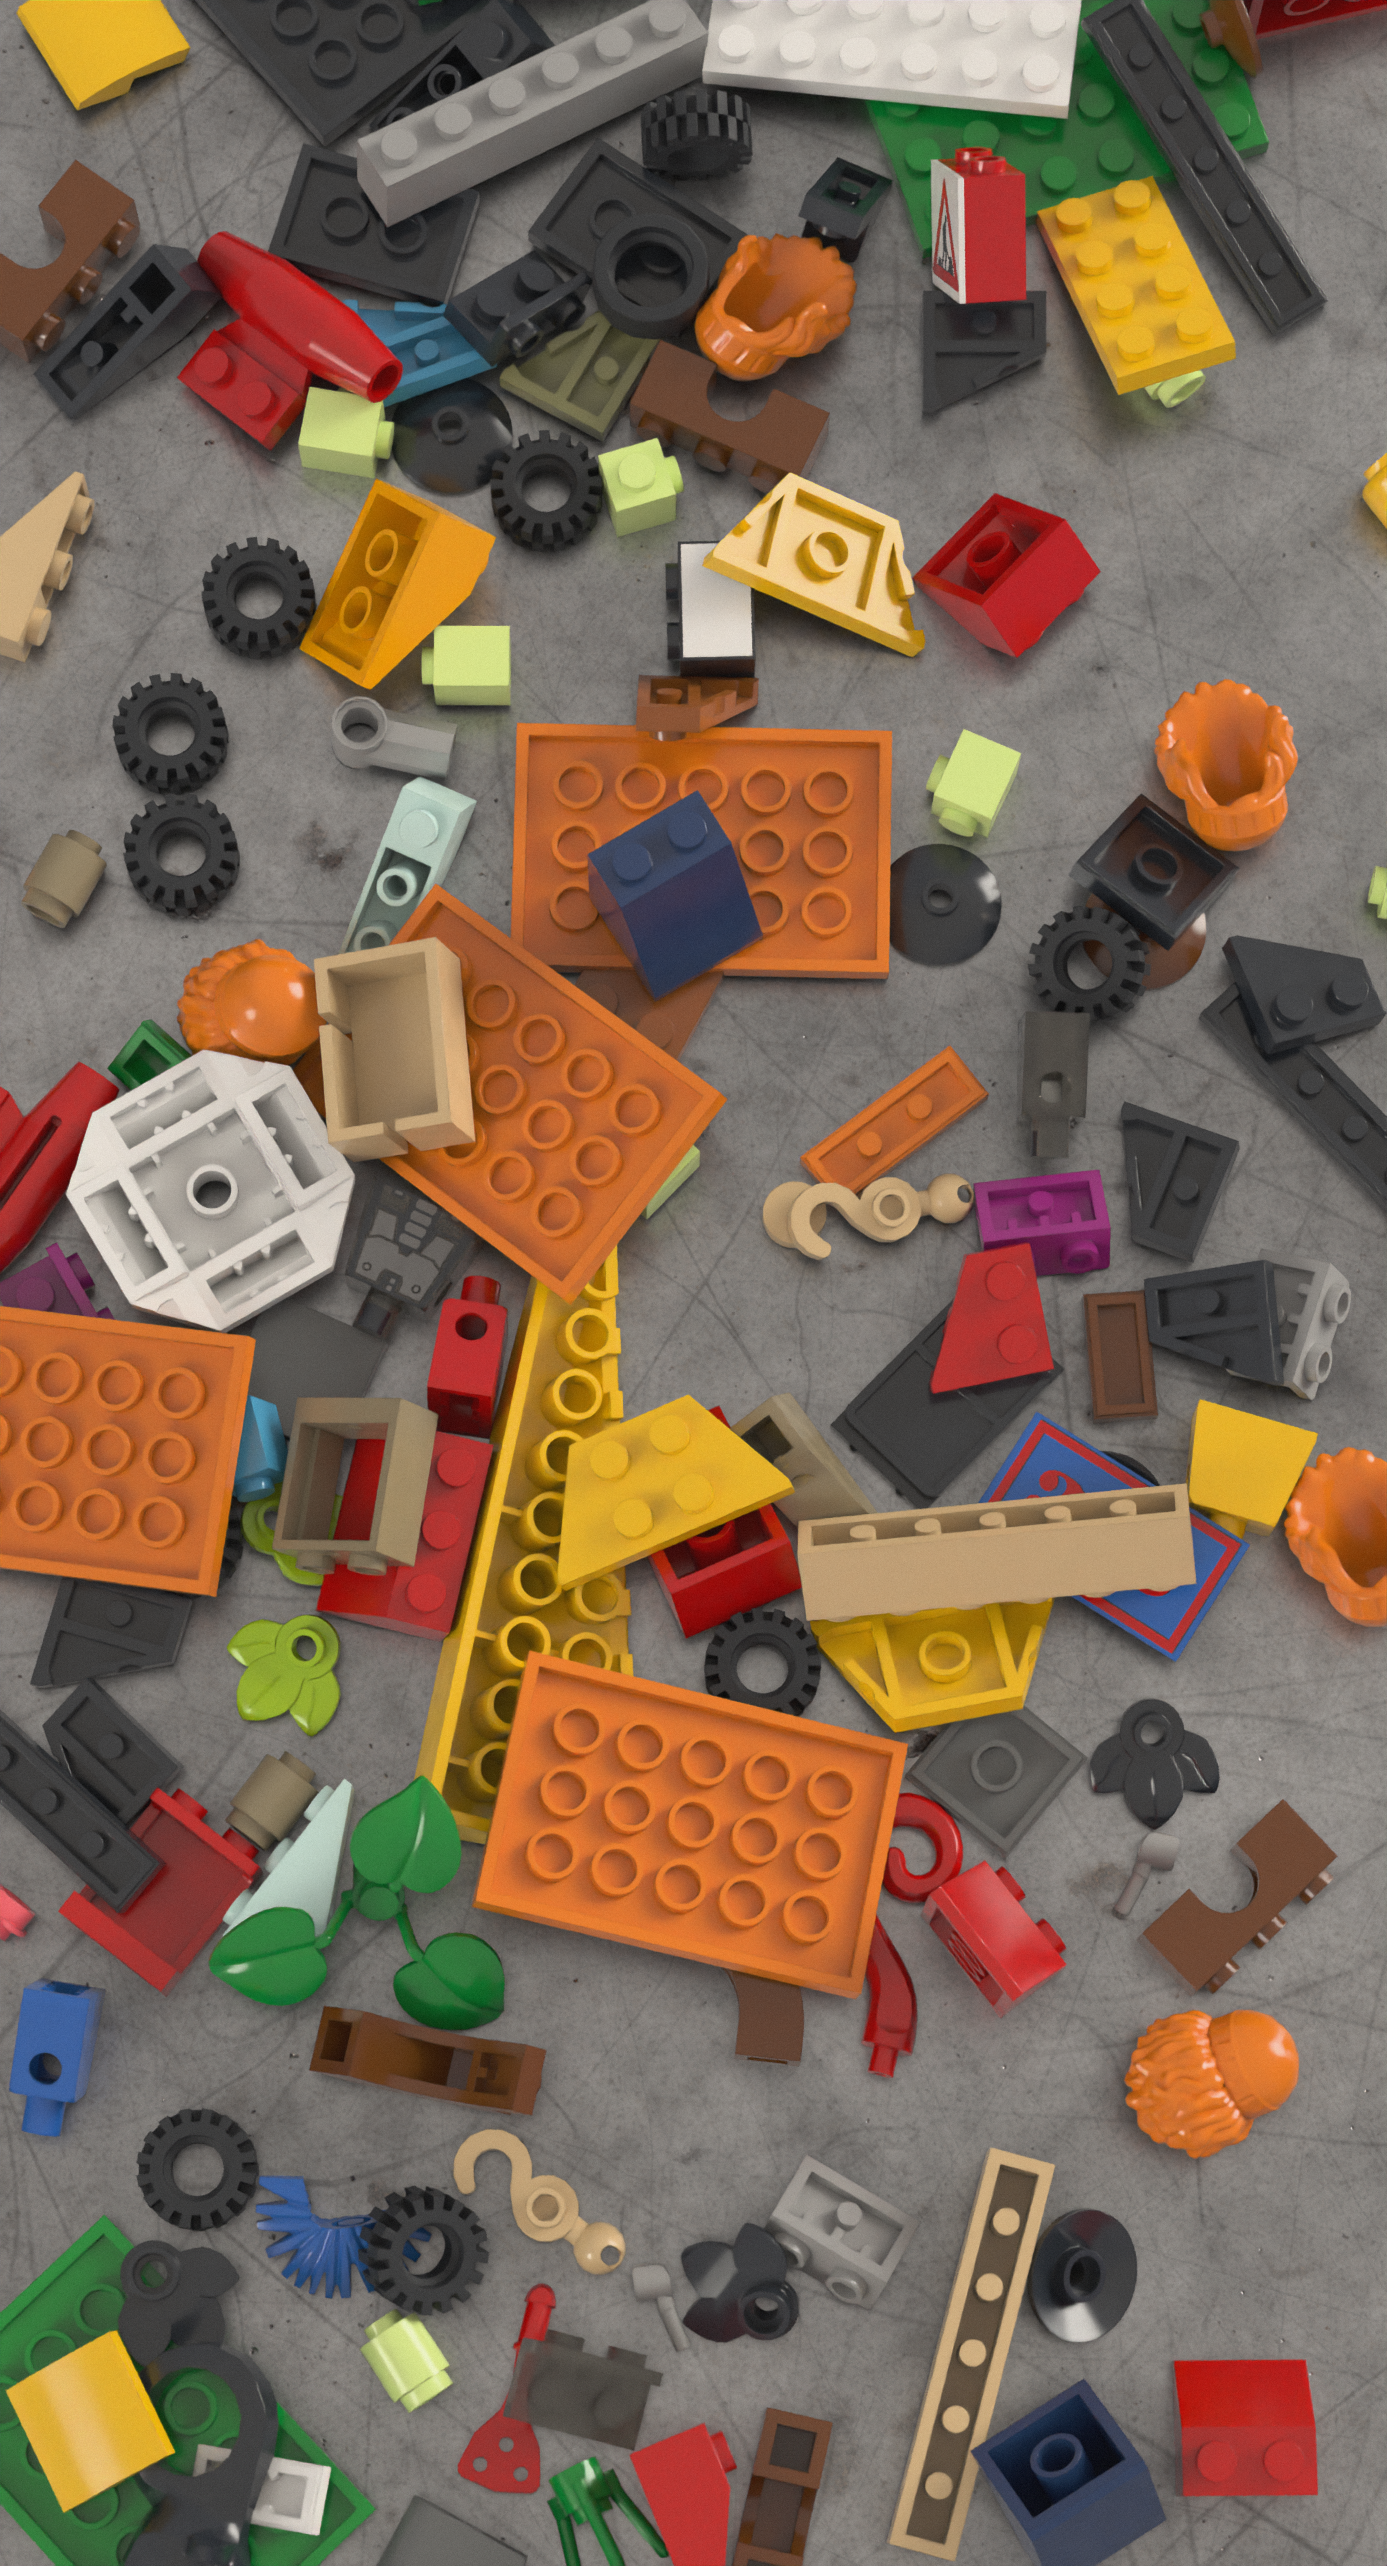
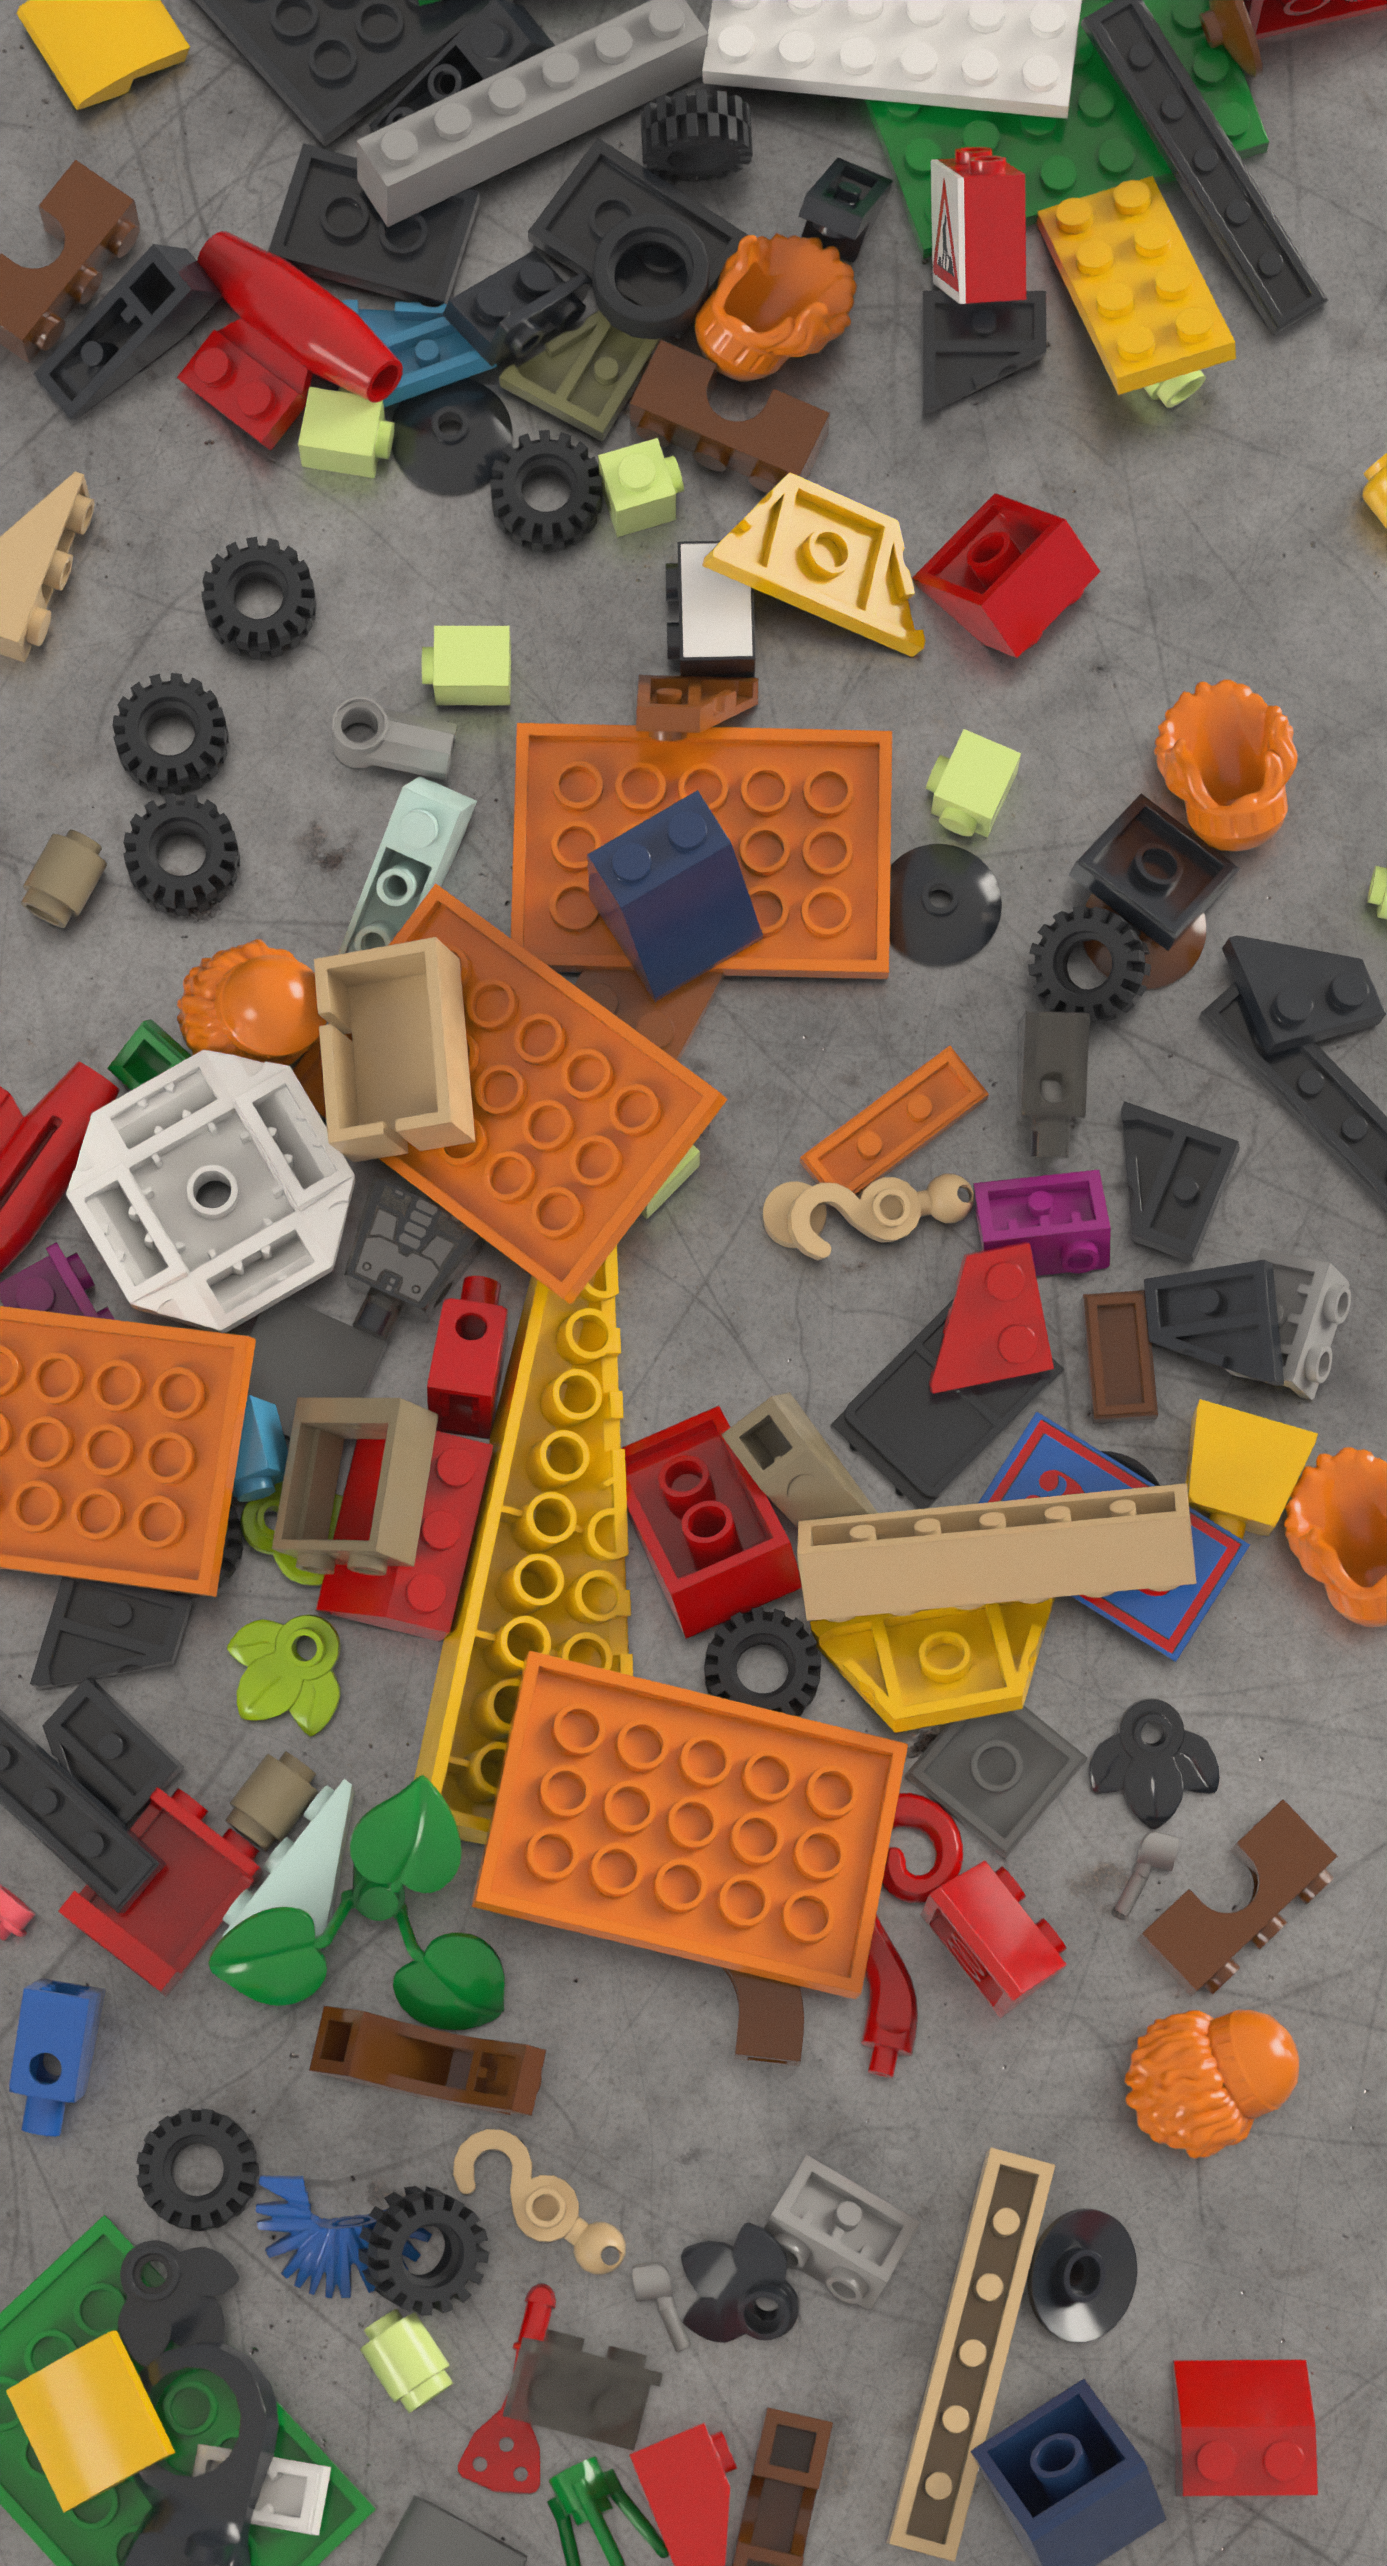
light orange slope [299,478,496,690] -> none
yellow wing [557,1395,795,1591] -> none

